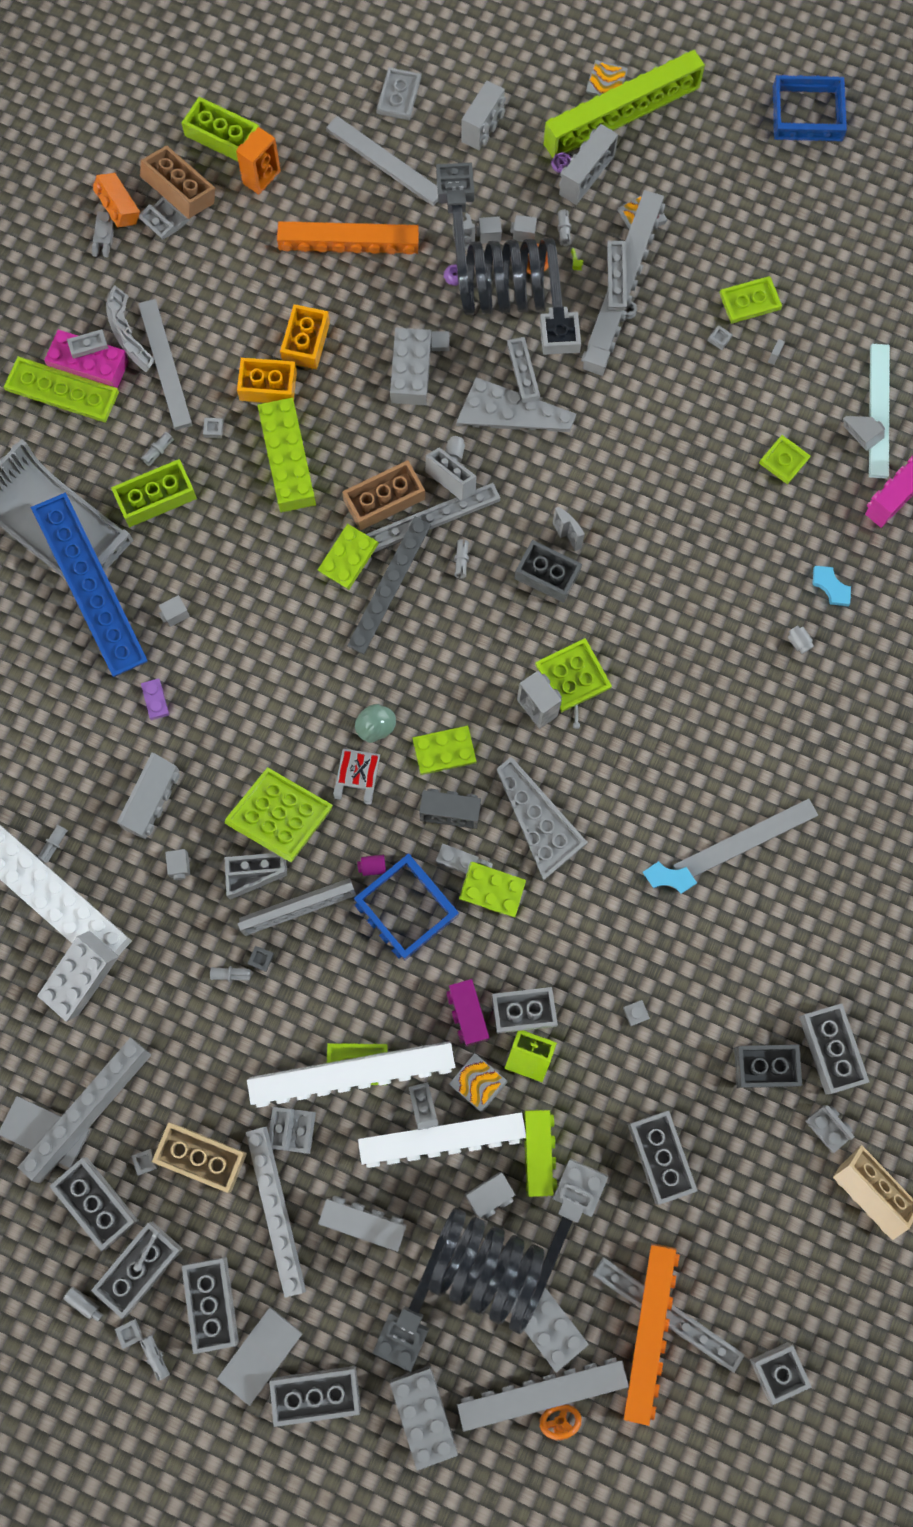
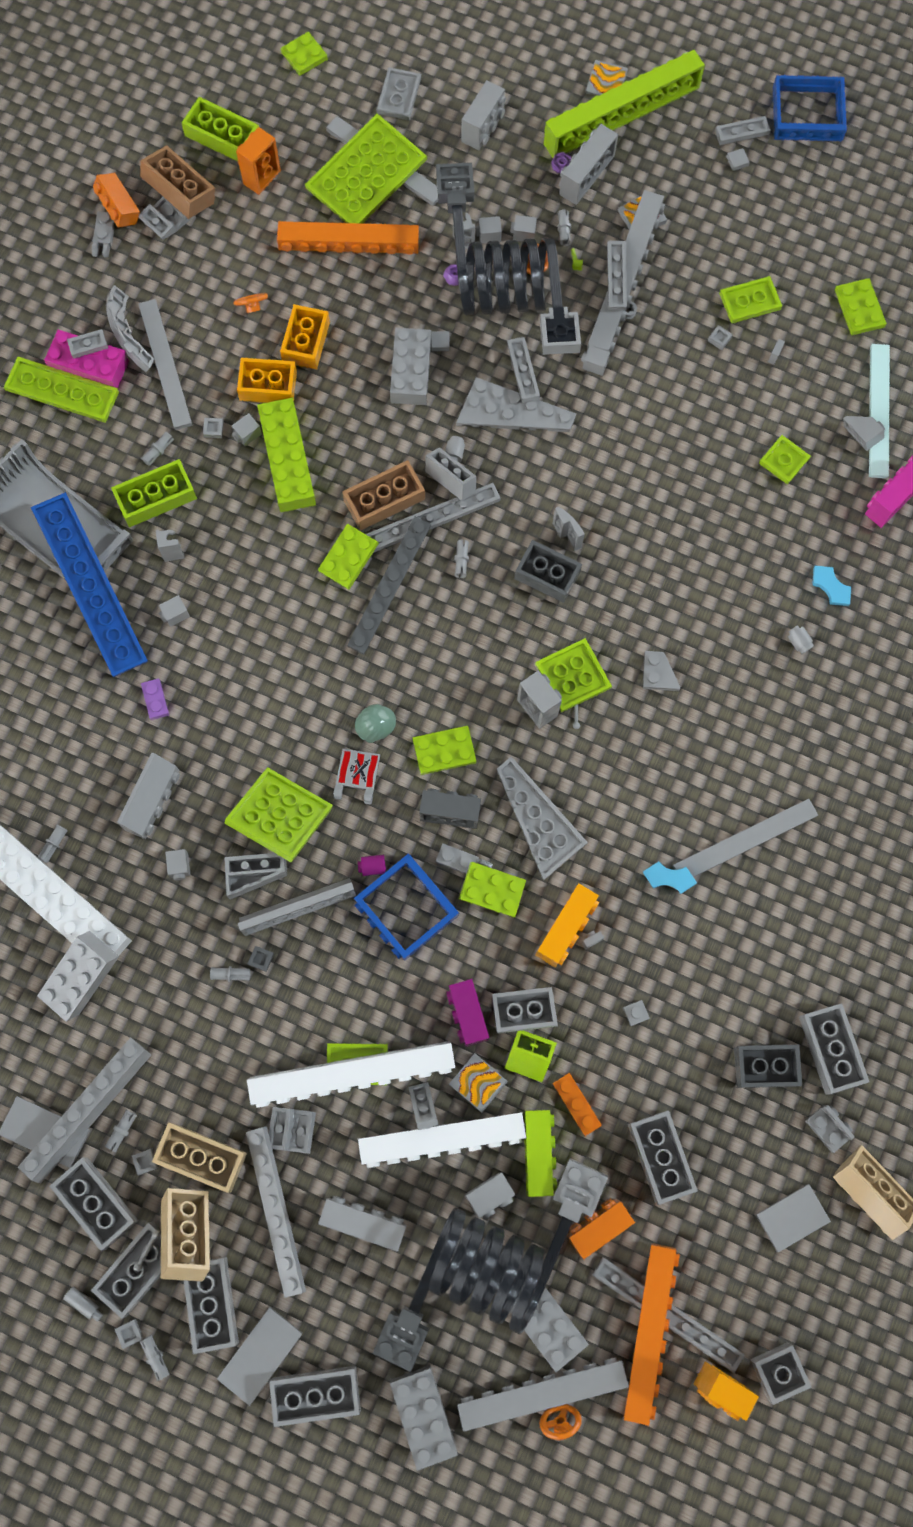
none -> light grey pin [105,1109,137,1152]
none -> light grey hinge [155,530,185,562]
none -> tan brick [161,1188,210,1281]
none -> light grey brick [232,413,262,447]
none -> orange piece [233,293,268,313]
none -> lime plate [281,31,328,76]
none -> lime plate [305,114,427,224]
none -> light orange brick [535,883,600,968]
none -> orange plate [552,1073,602,1136]
none -> orange brick [567,1198,635,1260]
none -> light grey plate [582,931,604,950]
none -> light grey wing [643,651,680,691]
none -> light orange brick [693,1361,759,1421]
none -> light grey plate [715,116,770,145]
none -> light grey tile [726,148,750,171]
none -> light grey tile [756,1184,831,1252]
none -> lime plate [835,278,887,336]

